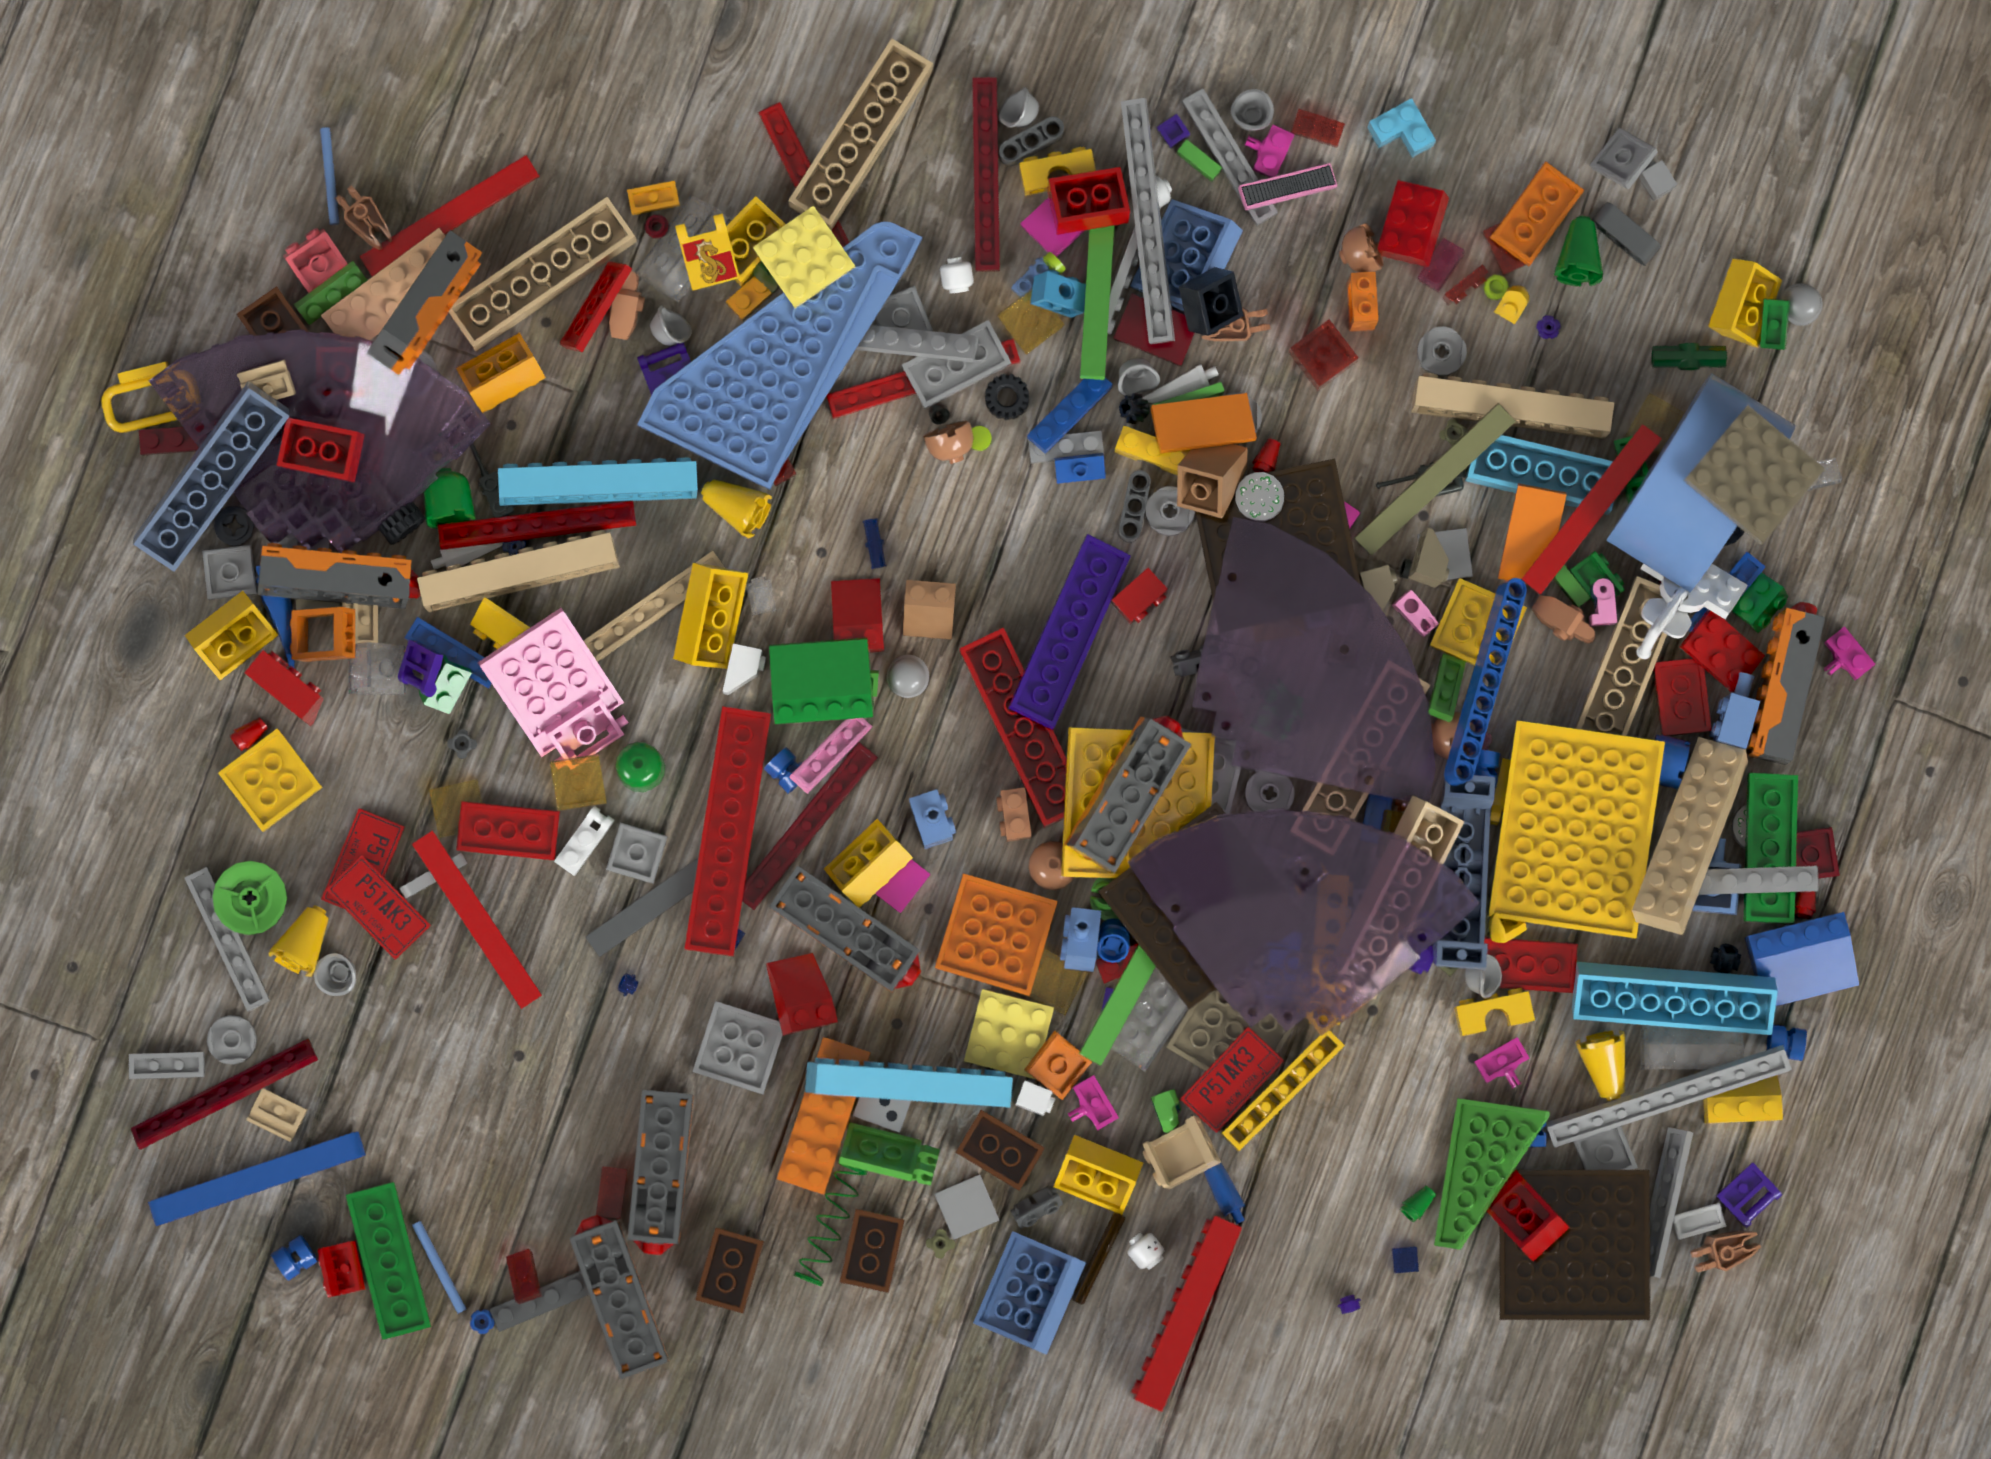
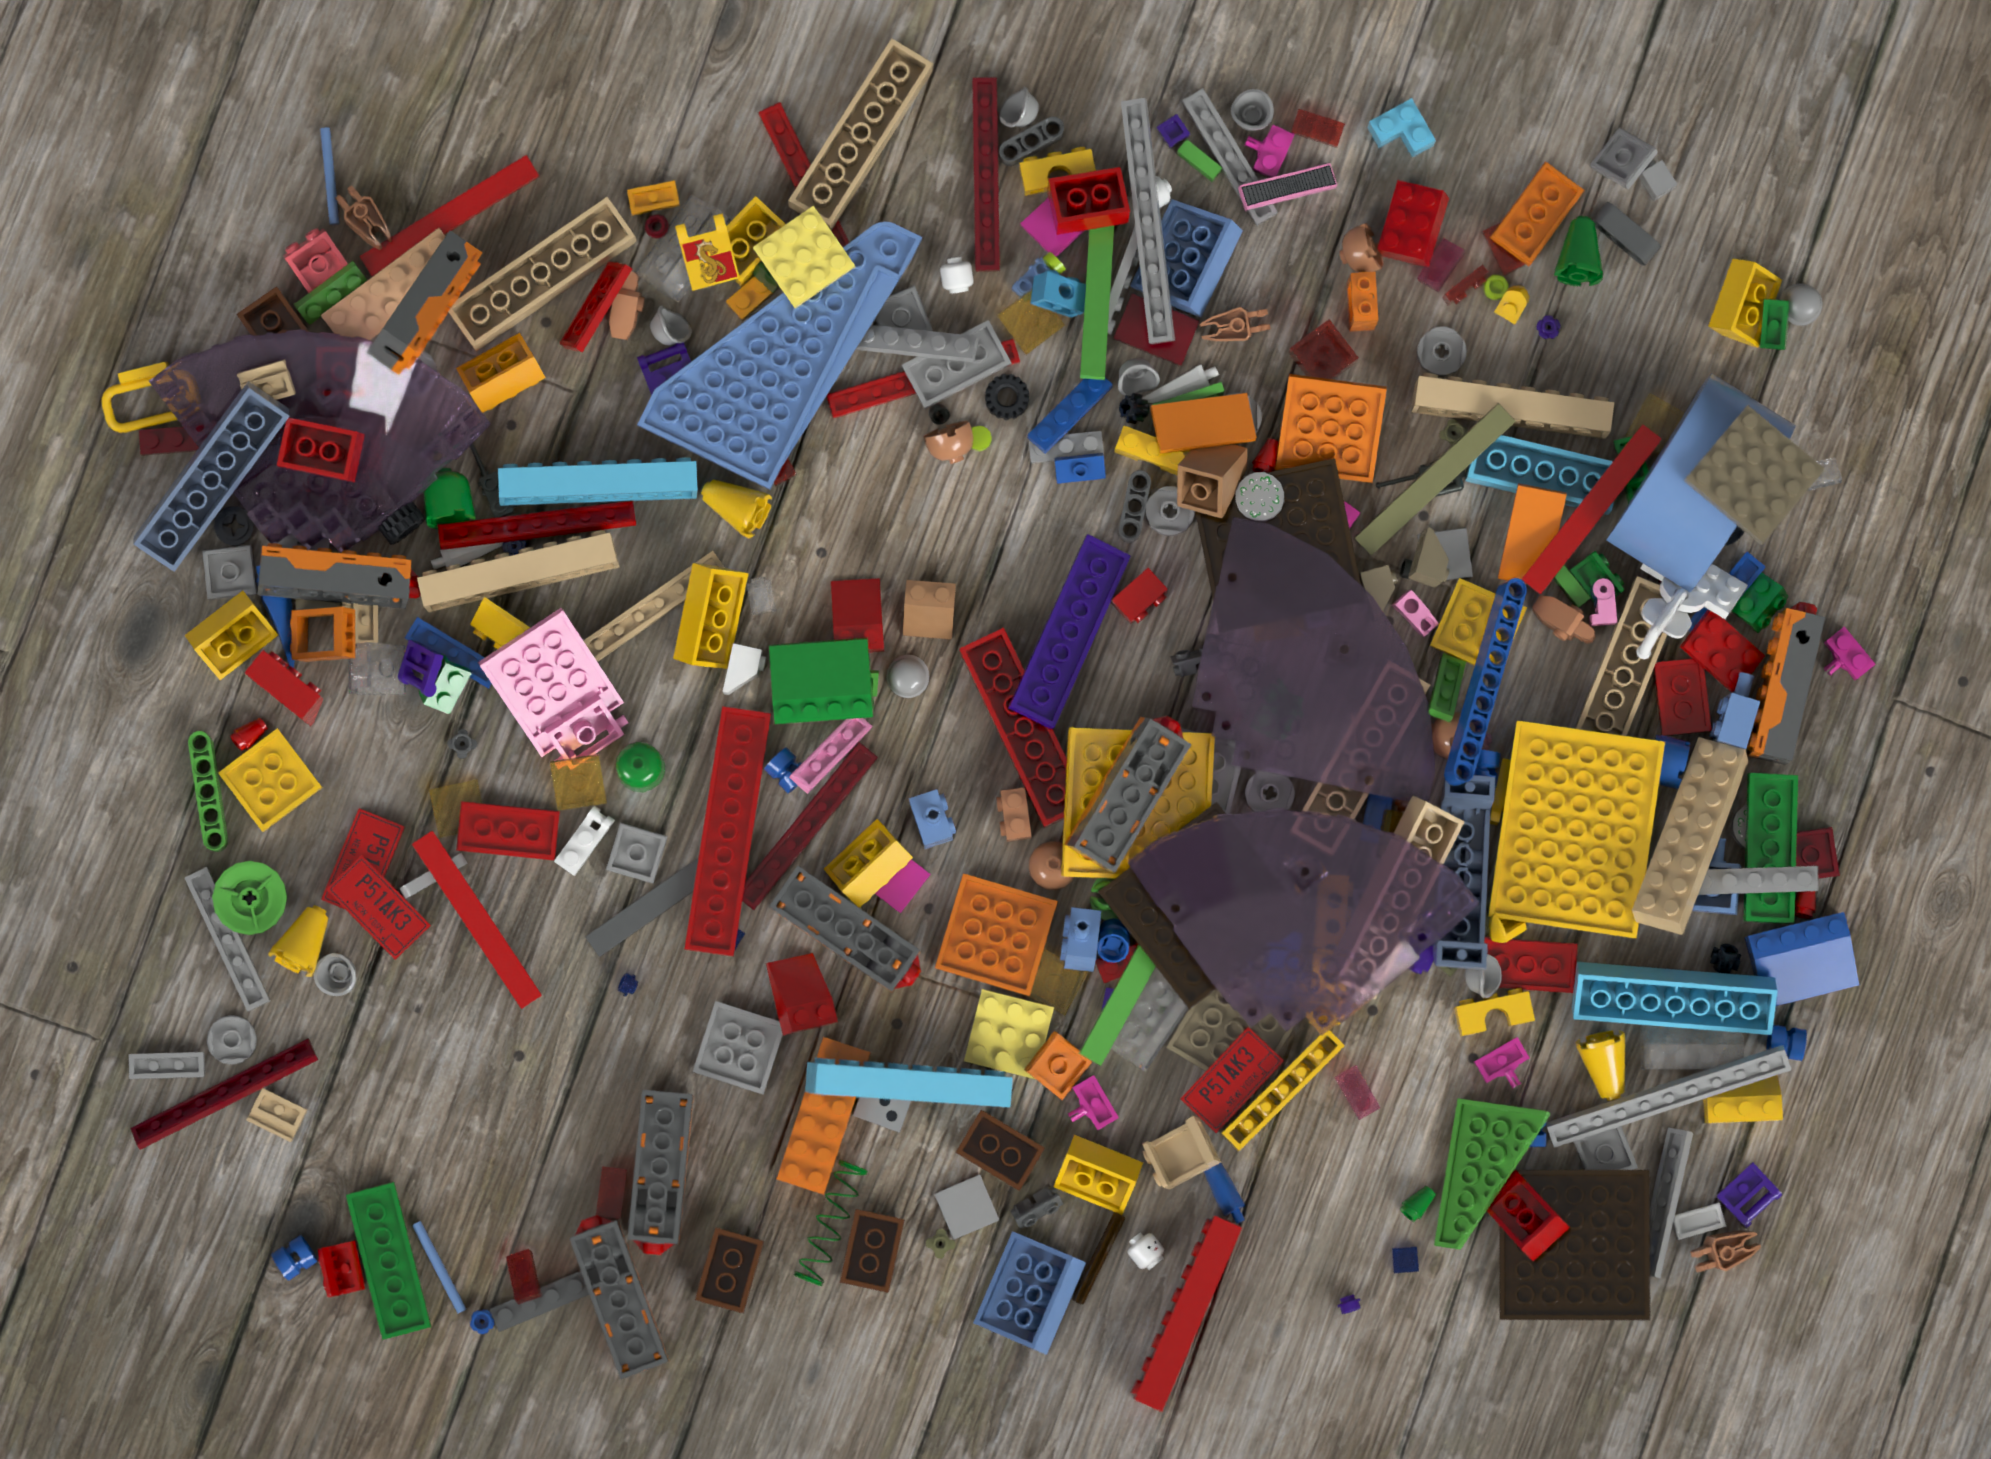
blue beam [148,1131,366,1226] -> none
bright green tile [839,1122,940,1185] -> none
clear blue pin [862,518,887,569] -> none
white brick [1015,1081,1055,1116] -> none
bright green rock [1151,1089,1181,1133] -> none
black slope [1179,267,1244,336] -> none
dark green piece [1651,343,1727,371] -> none
none -> bright green beam [188,731,228,852]
none -> orange plate [1275,374,1387,483]
none -> clear pink plate [1334,1065,1381,1120]

